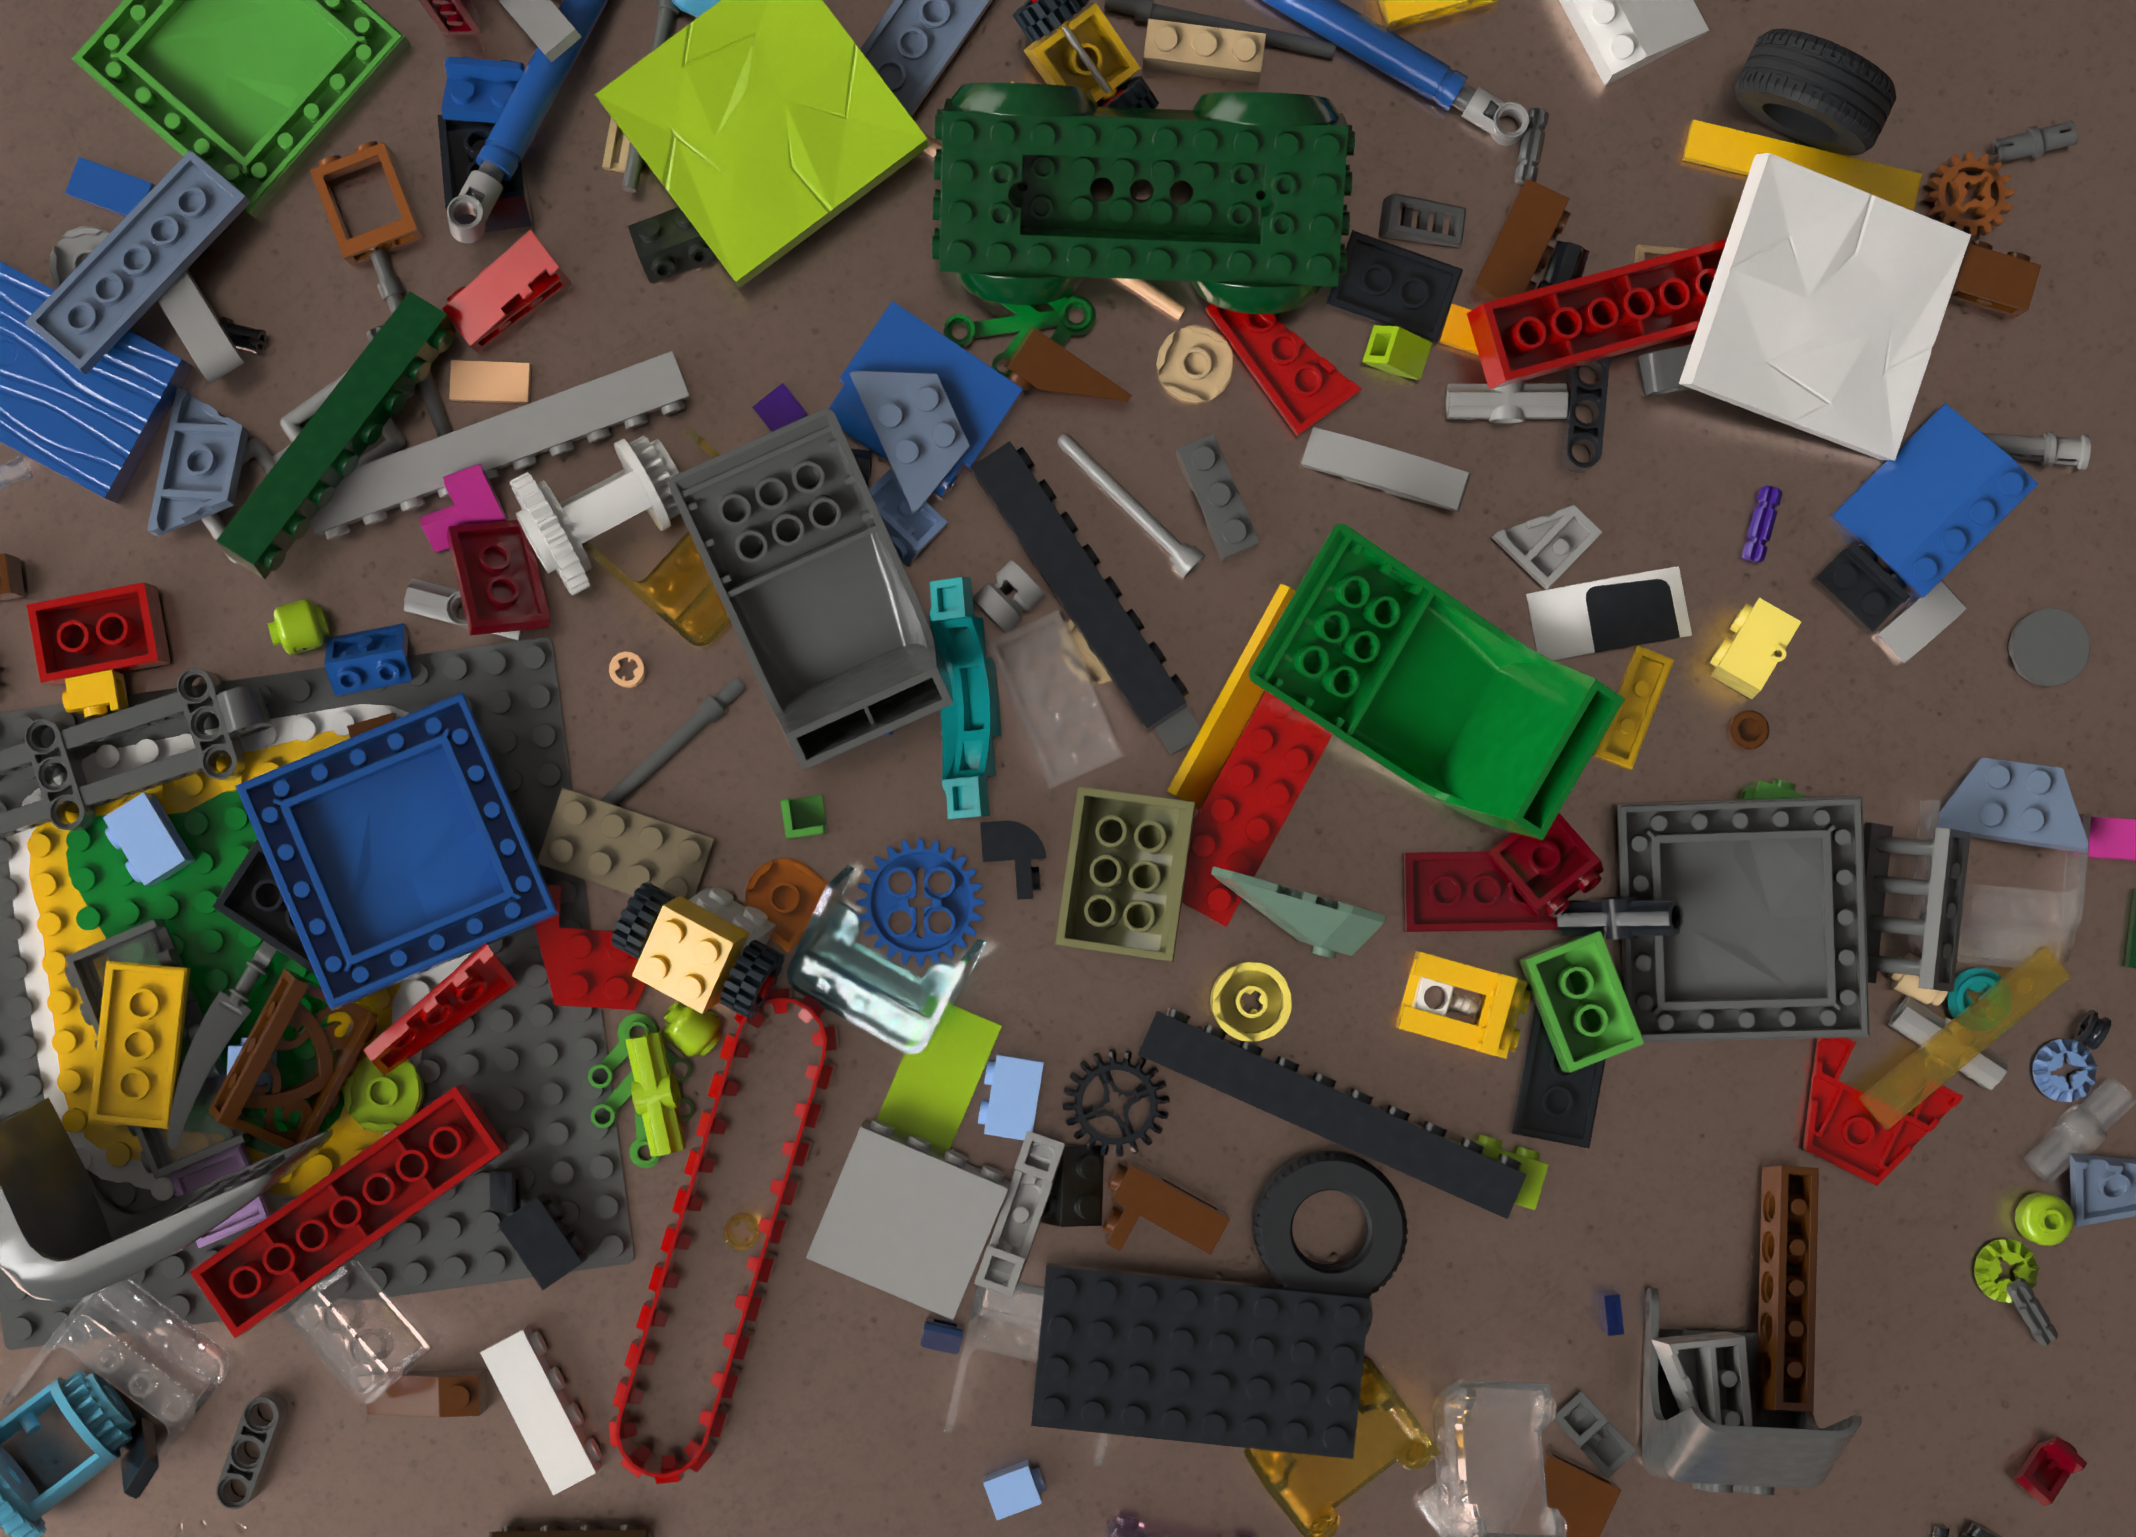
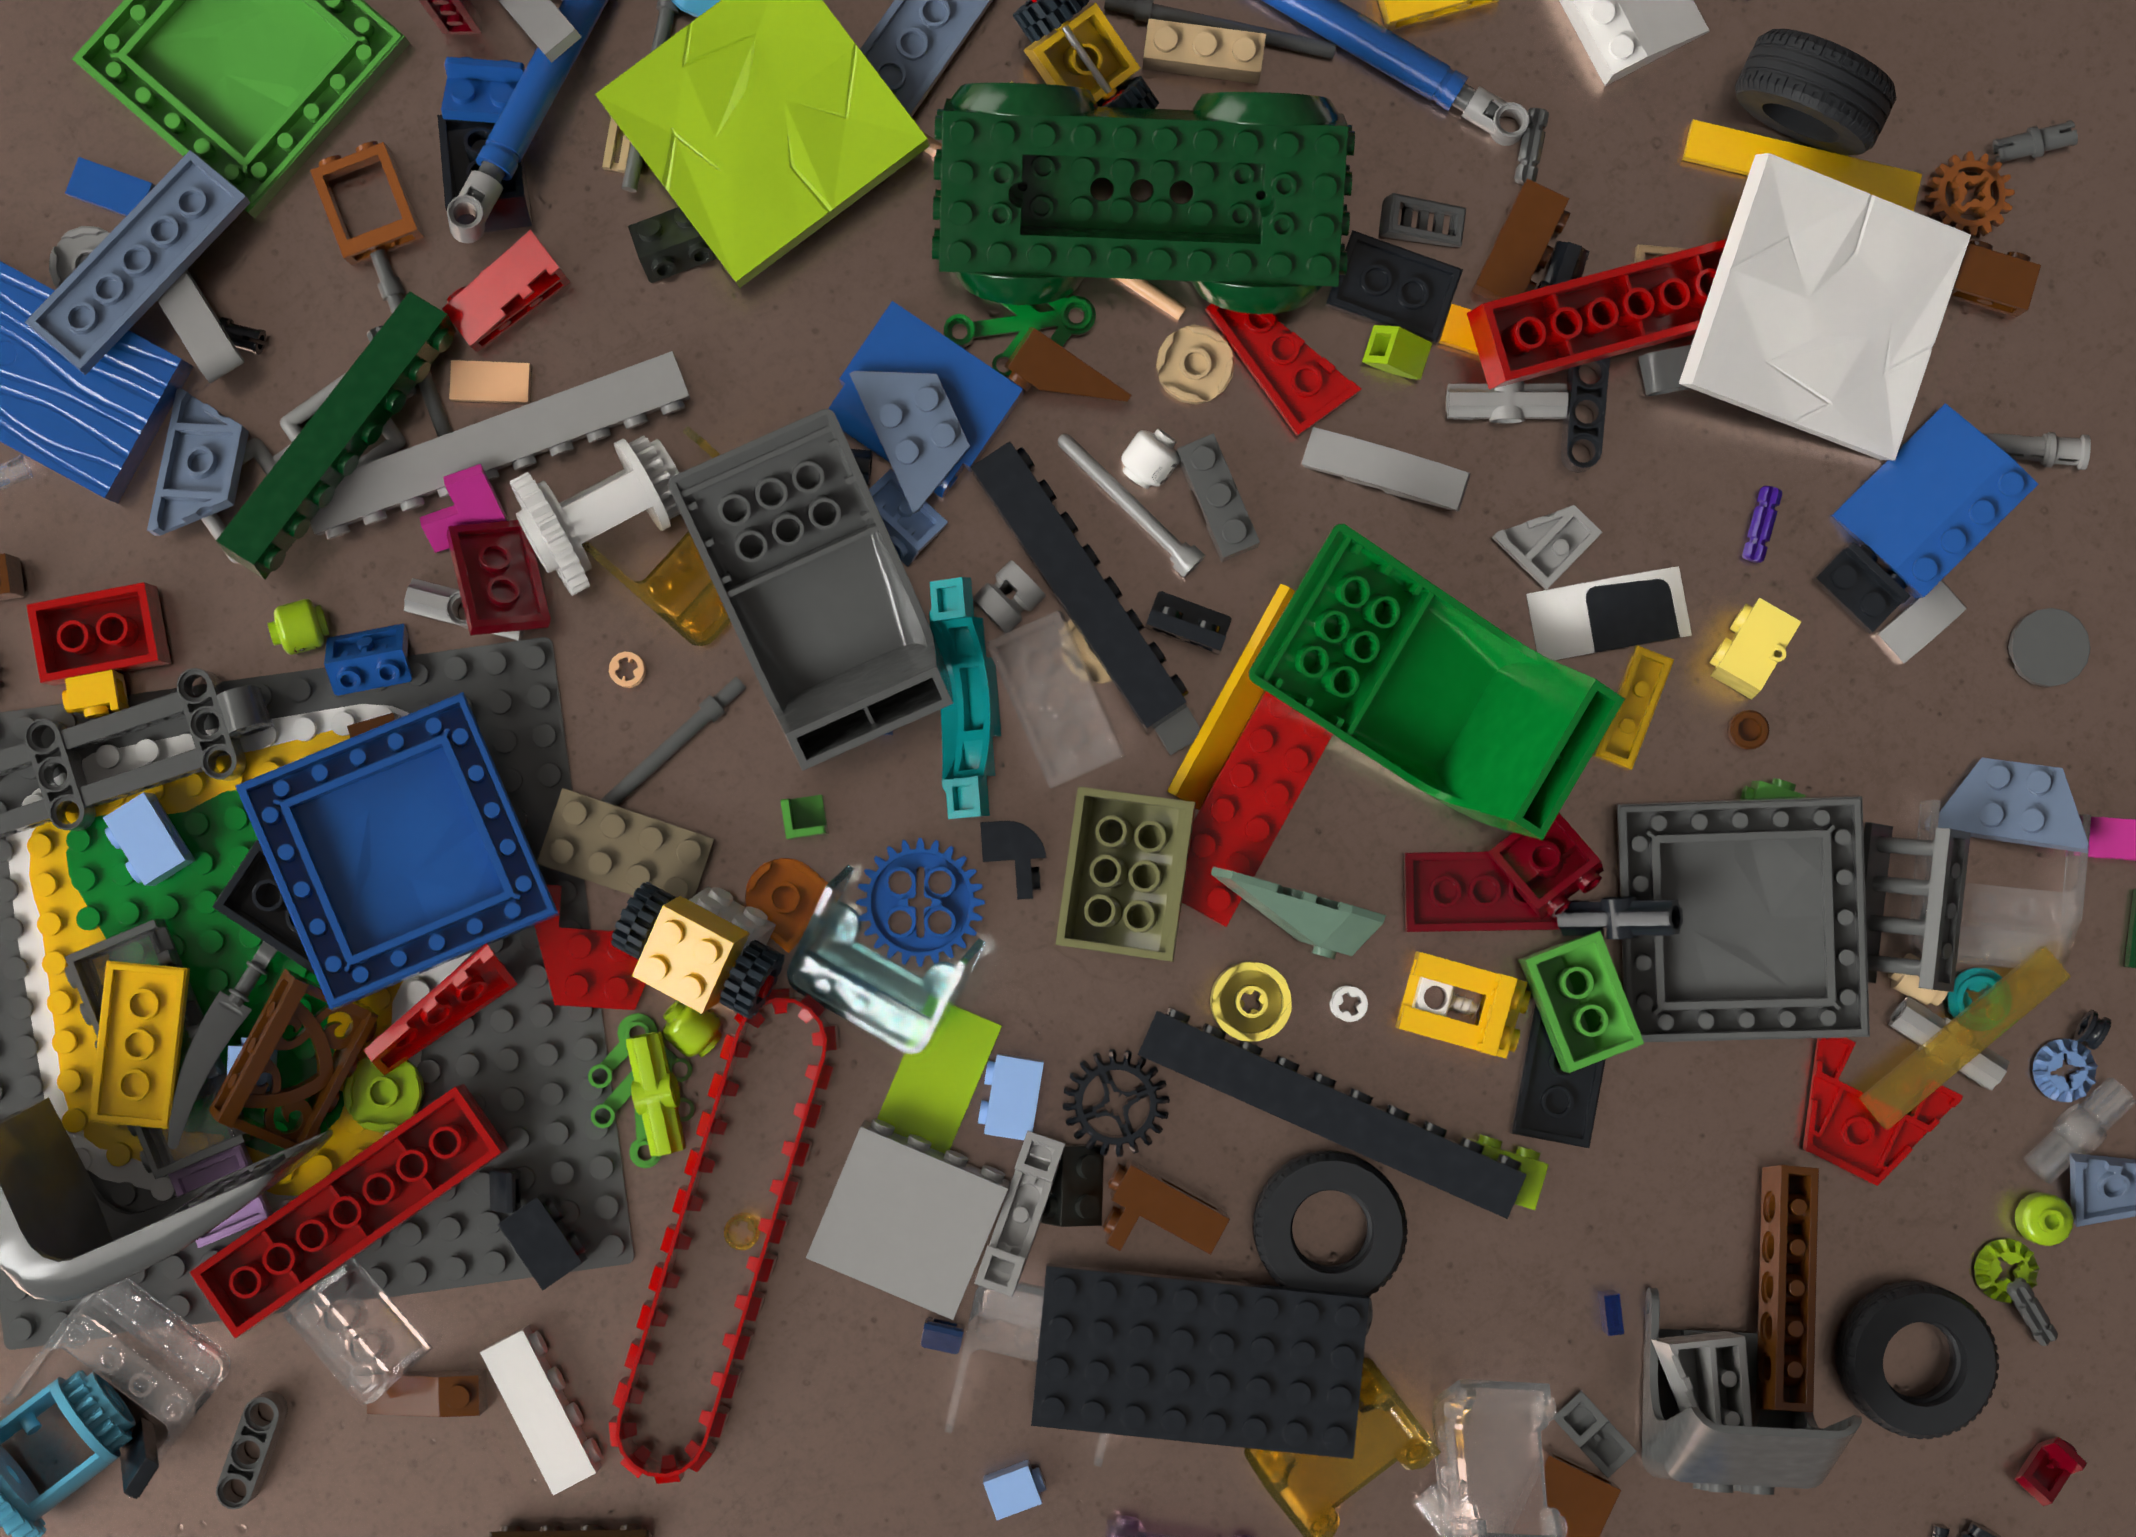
dark purple tile [752,383,808,432] -> none
none -> white head [1121,428,1180,489]
none -> black bracket [1145,591,1232,655]
none -> white bush [1329,985,1368,1022]
none -> black tyre [1835,1281,1999,1440]

